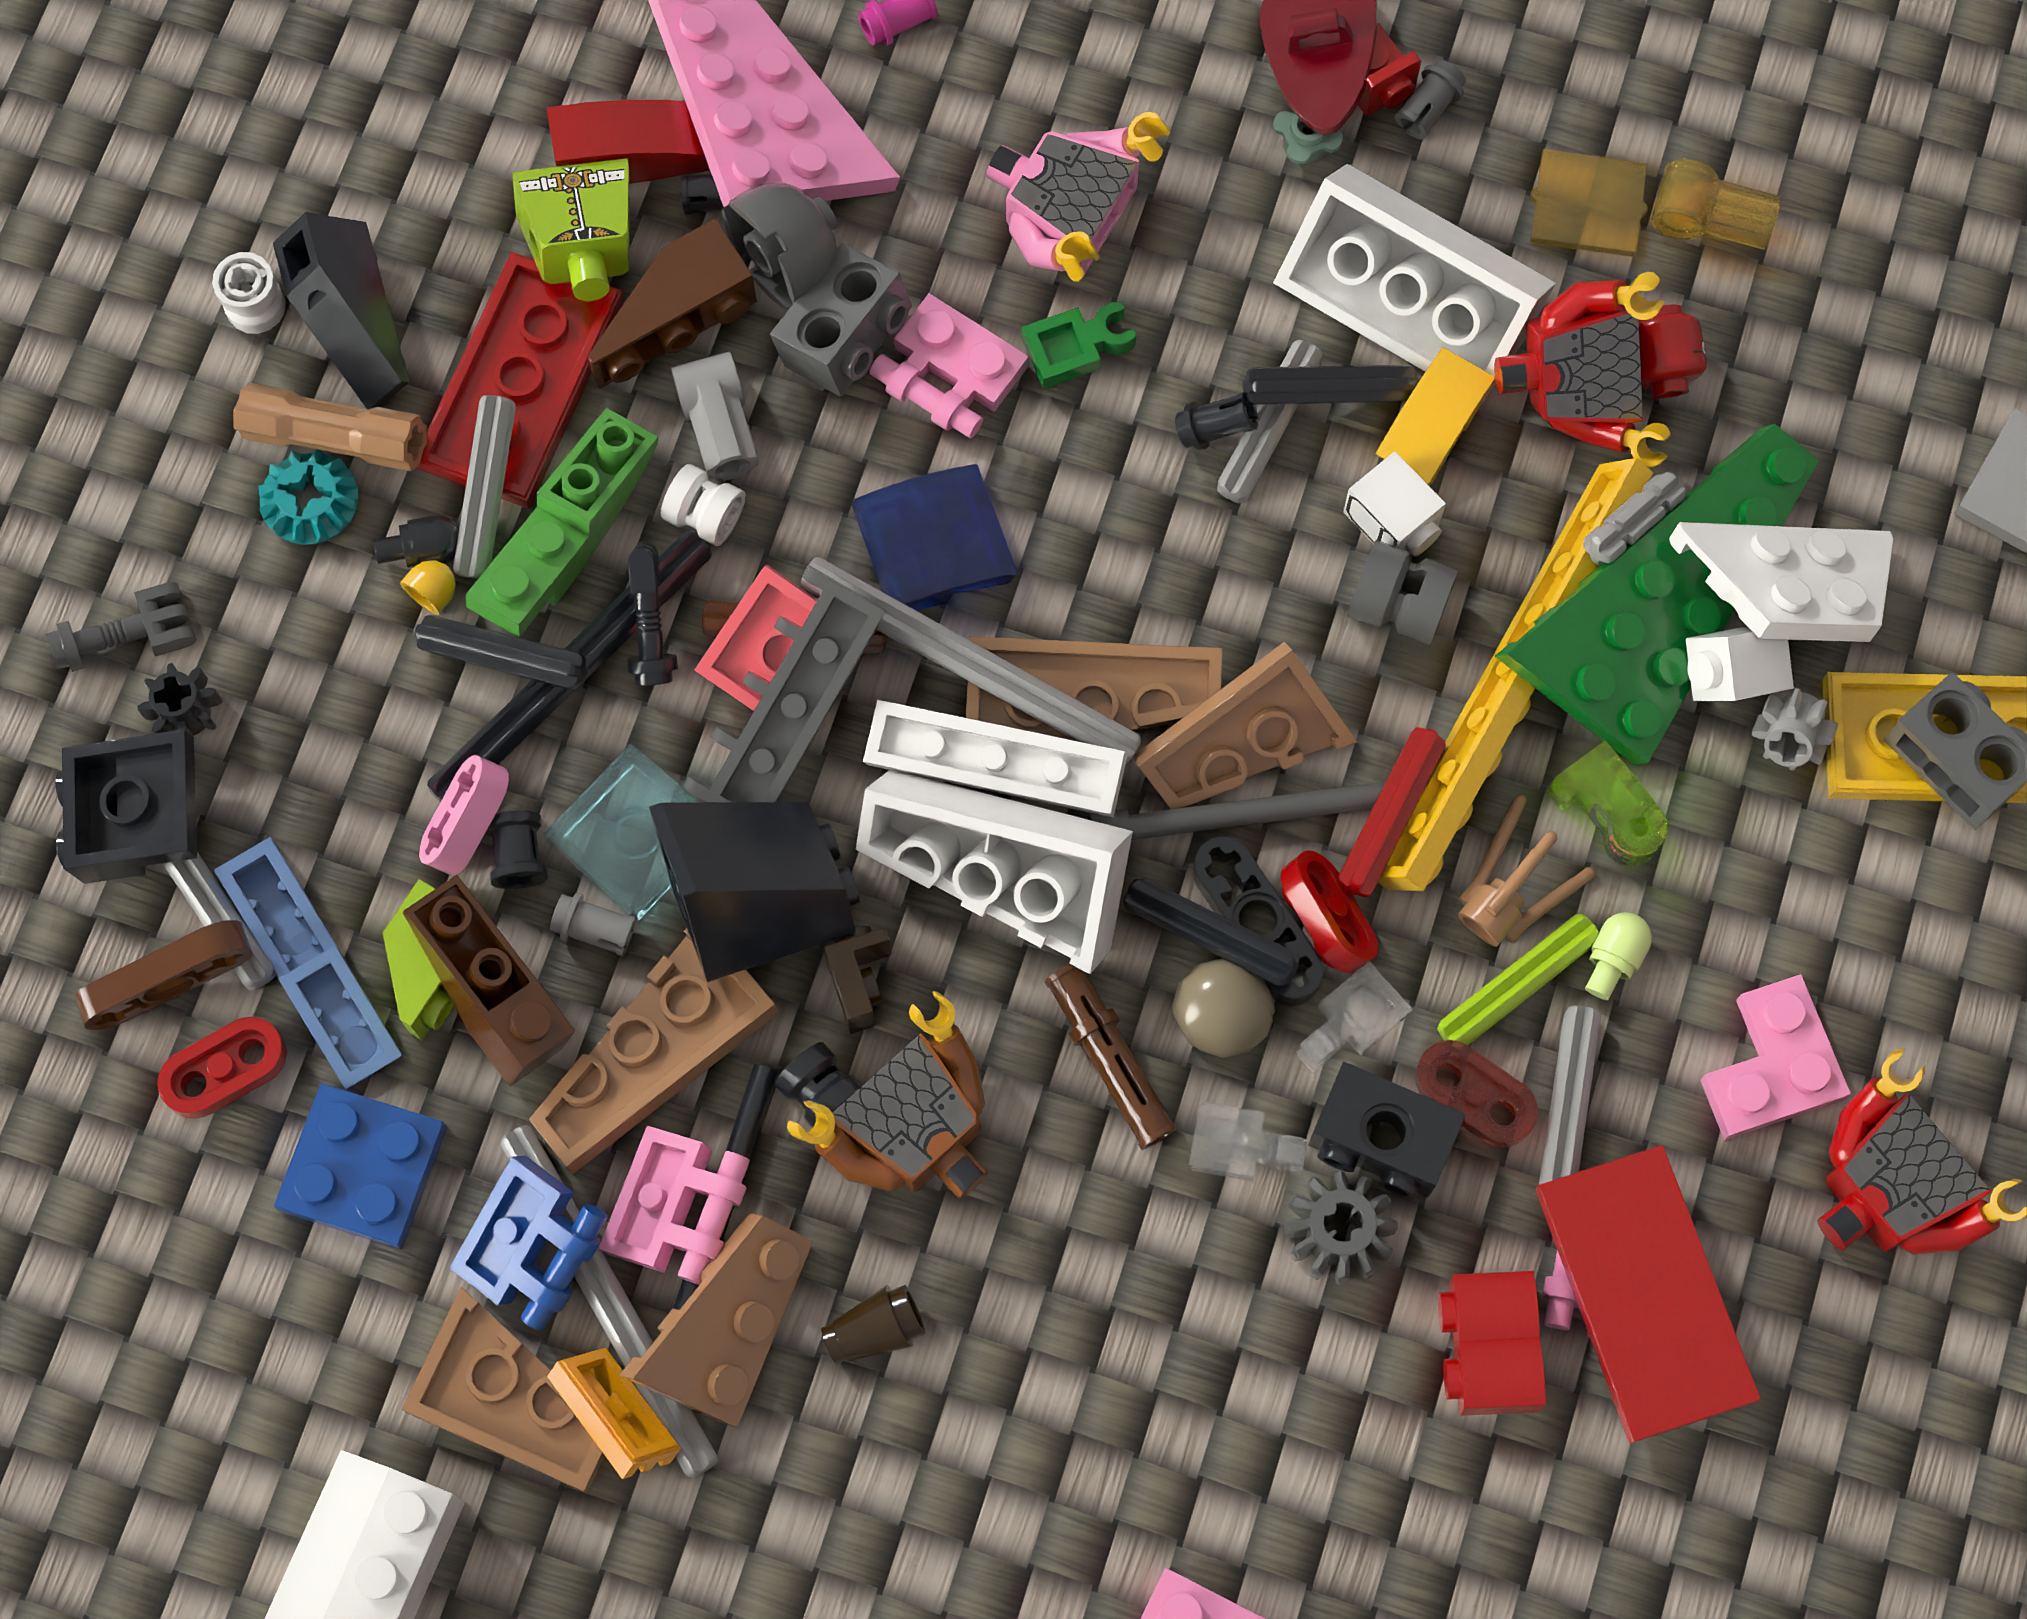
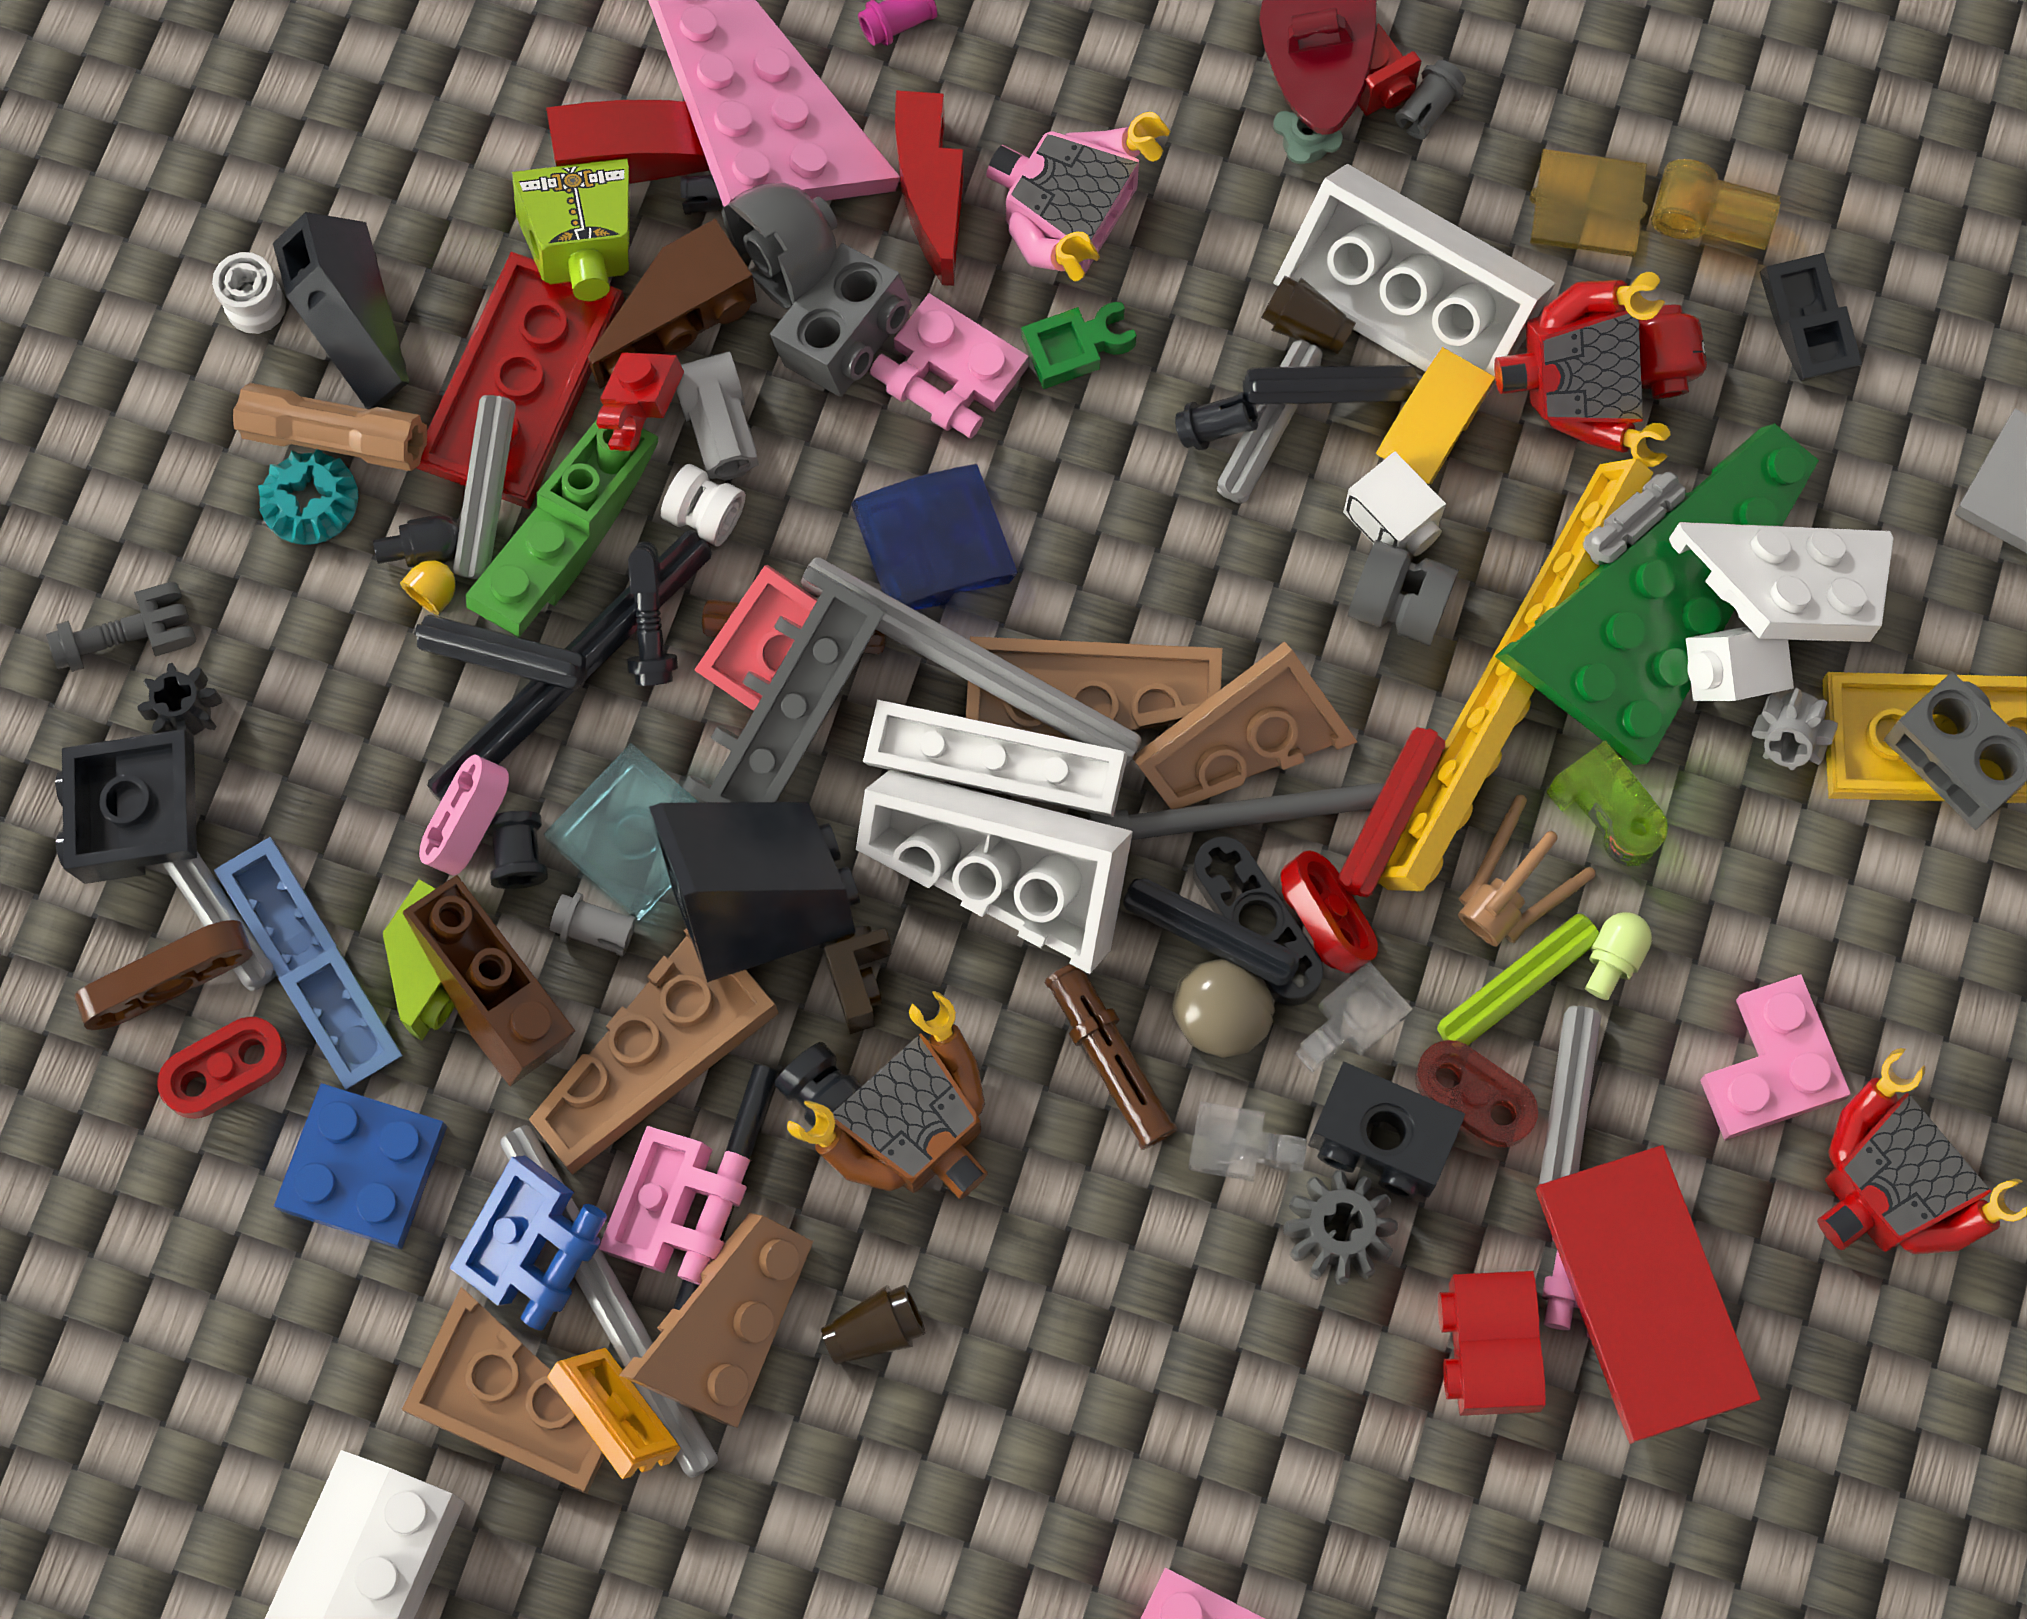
none -> red plate [596,353,684,451]
none -> red slope [895,90,964,286]
none -> dark brown cone [1261,275,1356,354]
none -> black slope [1759,253,1862,381]

